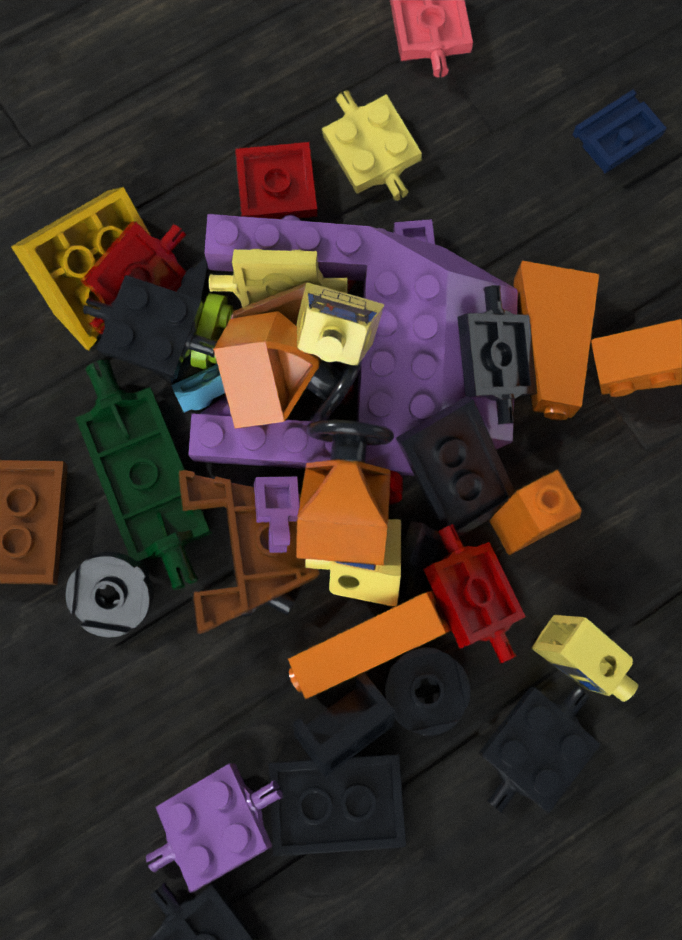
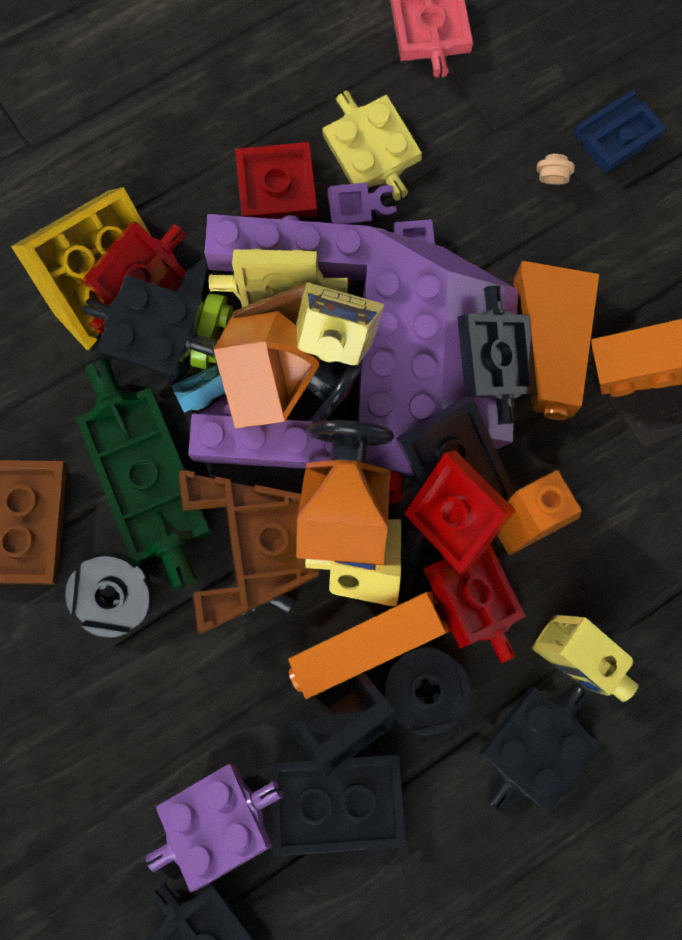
medium lavender plate [254,477,299,553] -> none
none -> medium lavender plate [327,182,396,225]
none -> red plate [404,450,516,574]
none -> light nougat plate [537,154,575,185]

